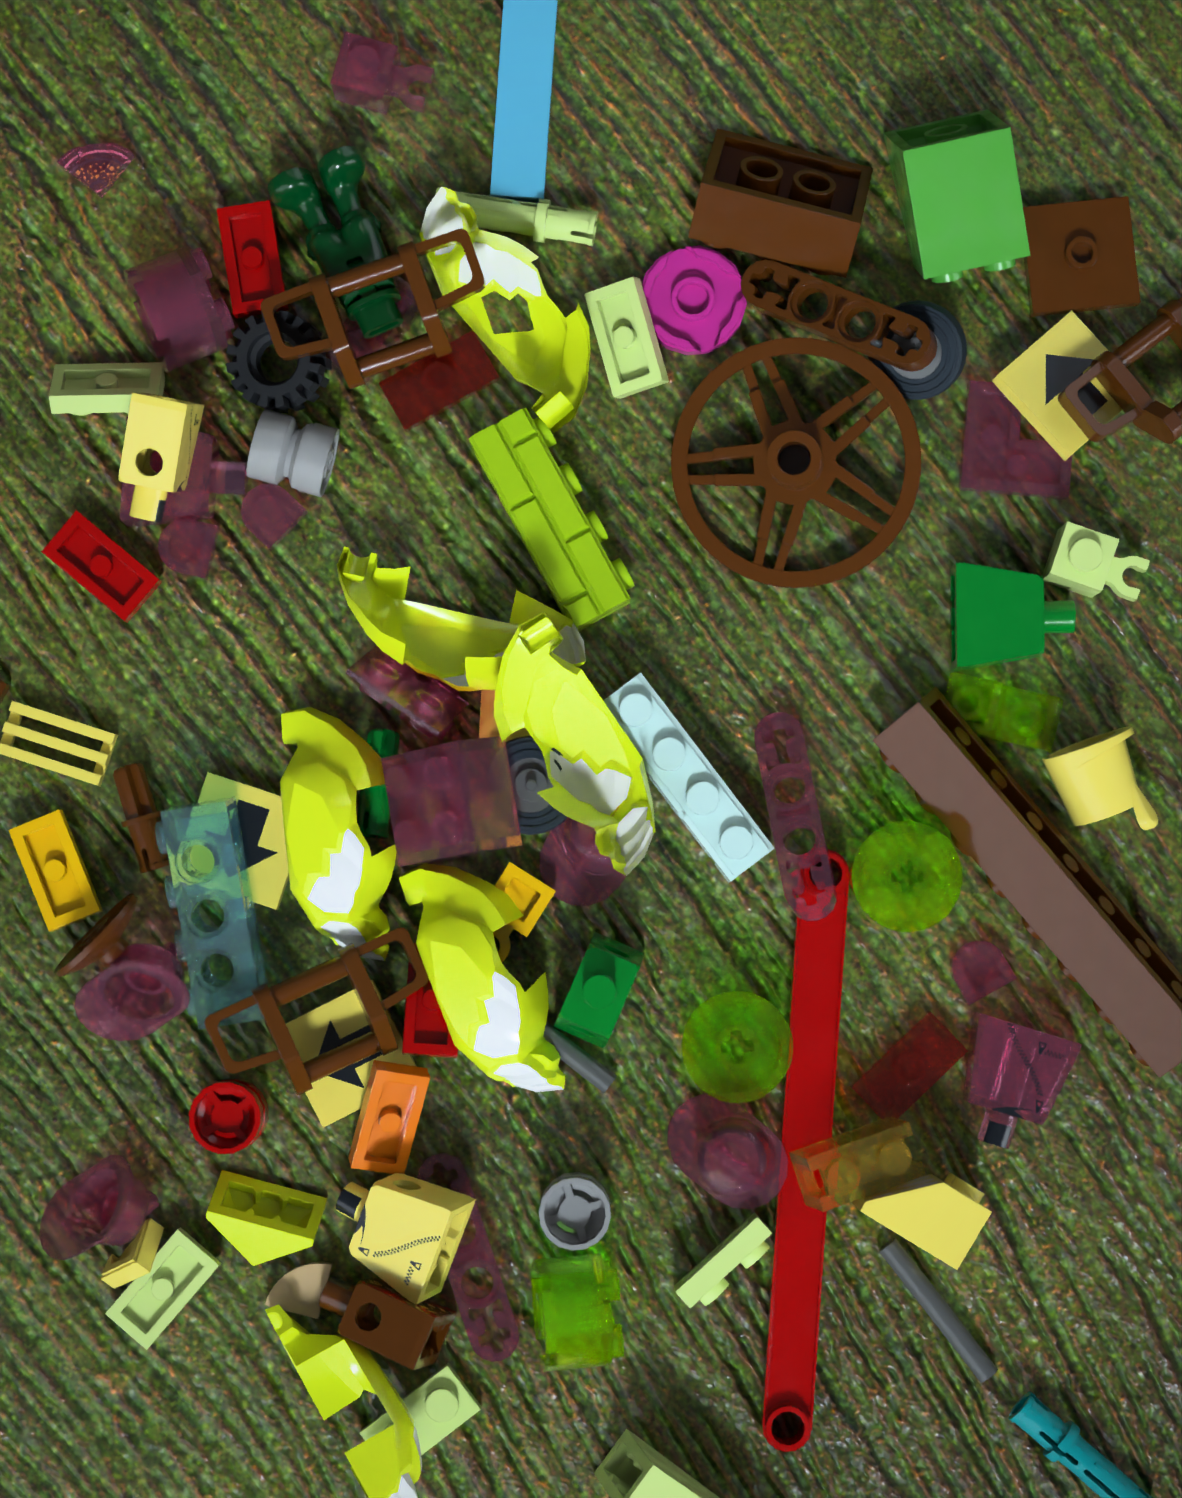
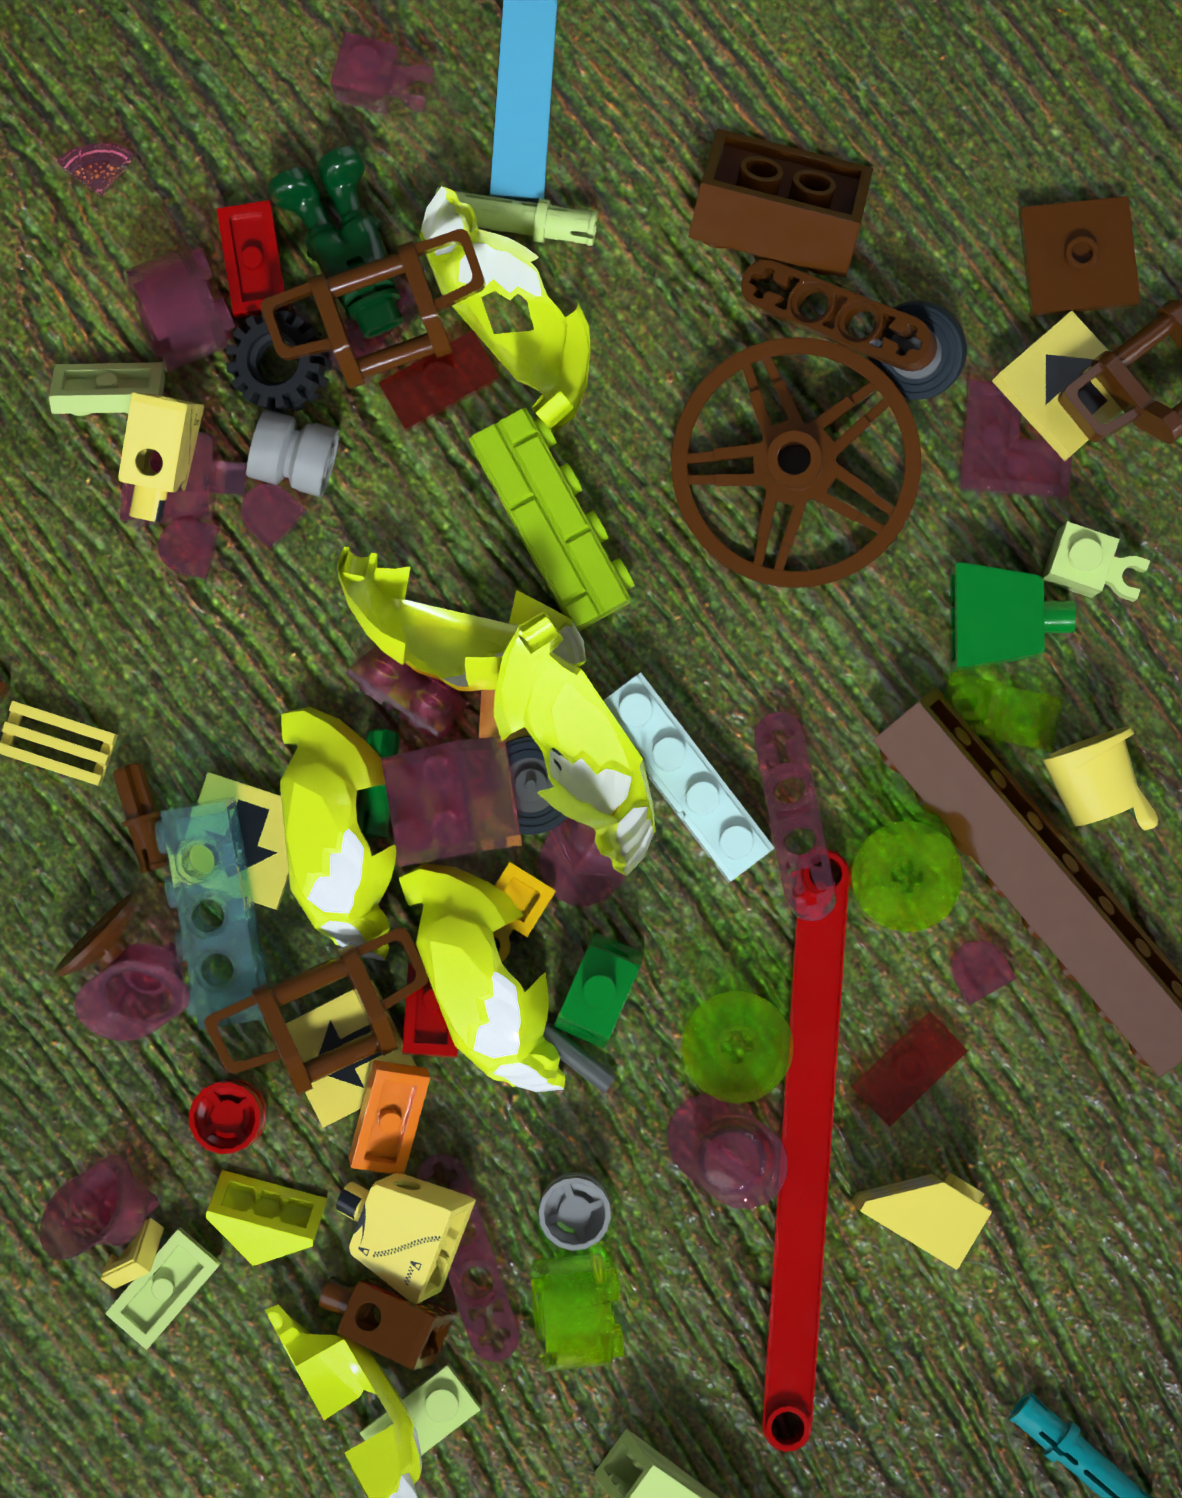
yellow plate [8,809,103,932] -> none
red plate [41,510,162,623] -> none
tan tile [265,1262,333,1319] -> none
yellowish green plate [584,277,669,399] -> none
dark pink tile [642,246,747,355] -> none
yellowish green plate [674,1212,772,1308] -> none
clear yellow brick [789,1117,926,1212] -> none
dark grey bar [879,1238,998,1383] -> none
bright green slope [883,109,1030,283] -> none
clear pink torso [963,1012,1082,1149] -> none

